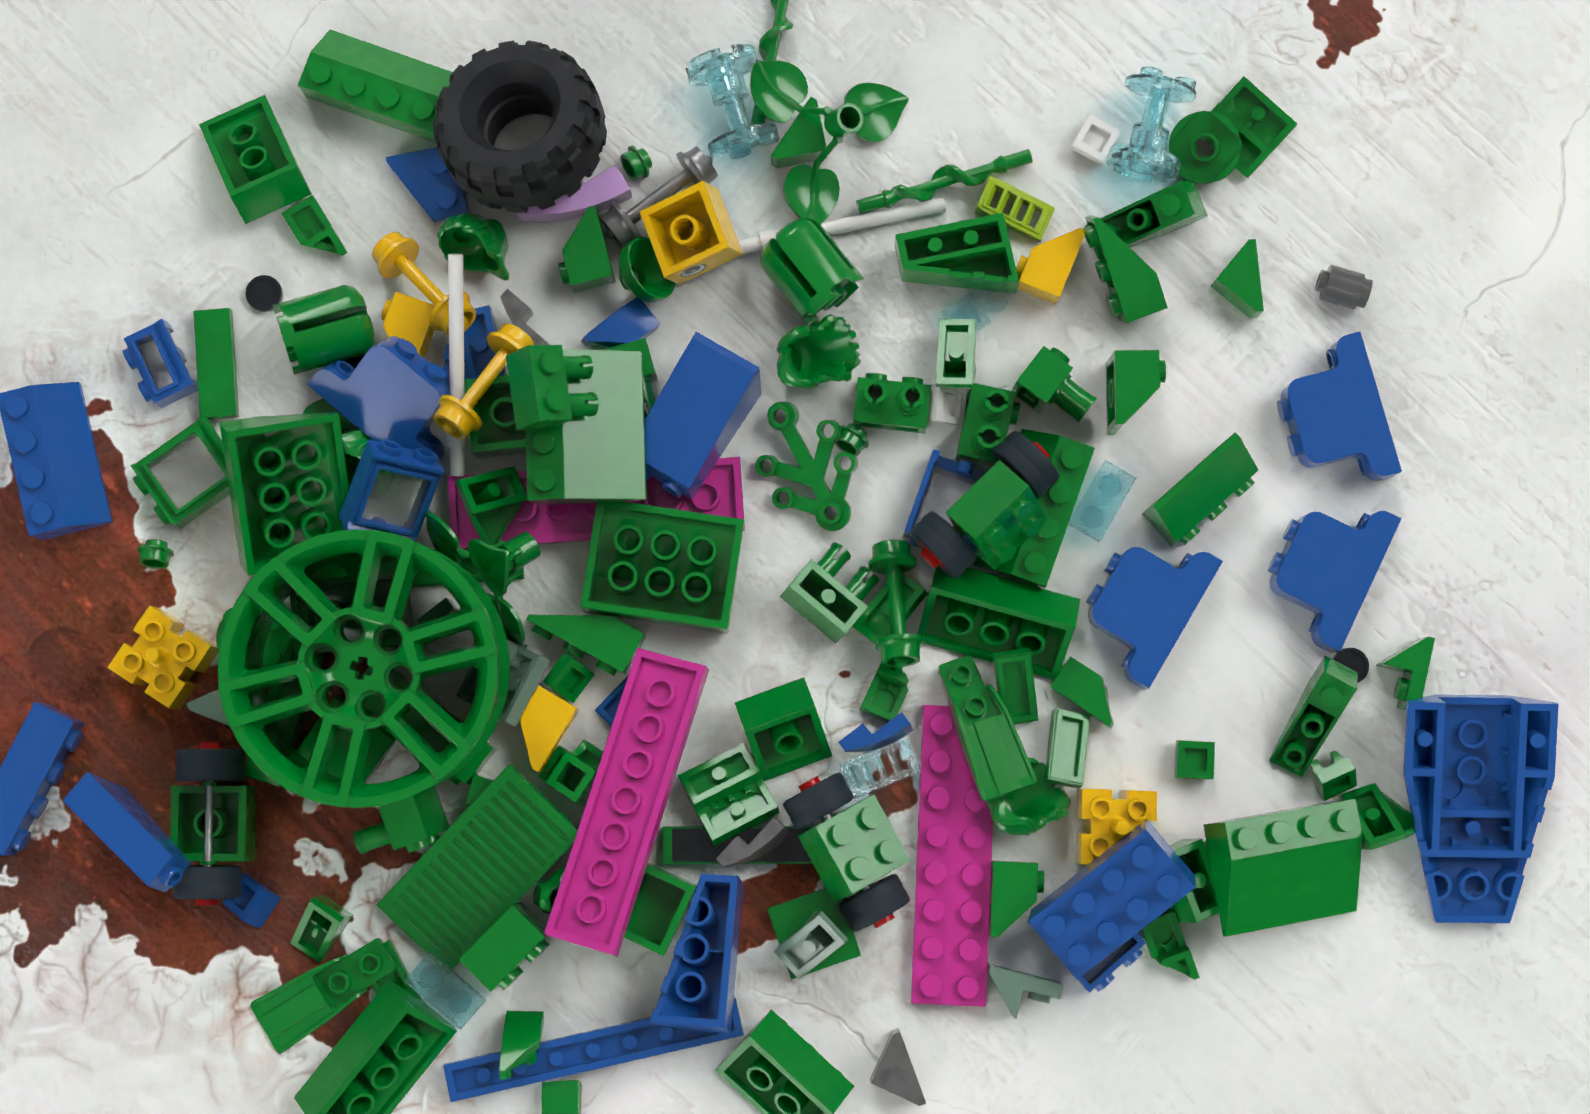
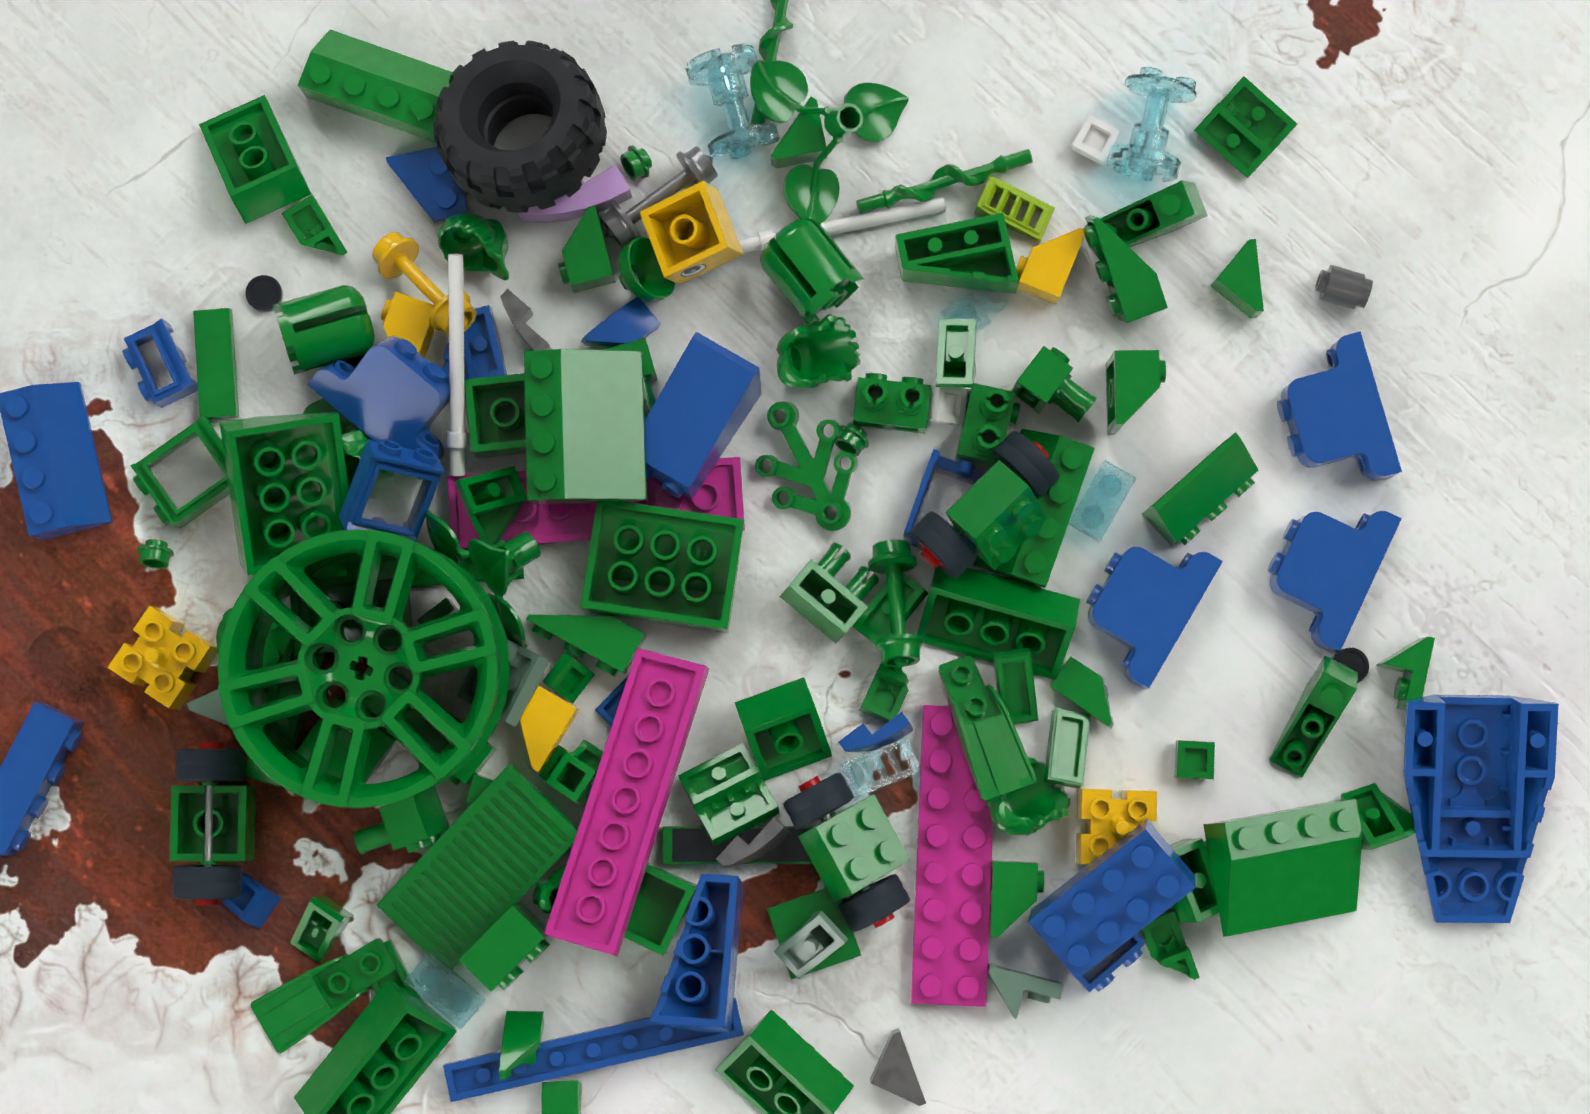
blue slope [63,772,191,892] -> none
yellow piece [433,323,534,440] -> none
green brick [506,345,599,430] -> none
green plate [1169,111,1243,184] -> none
green tile [1312,751,1357,801] -> none

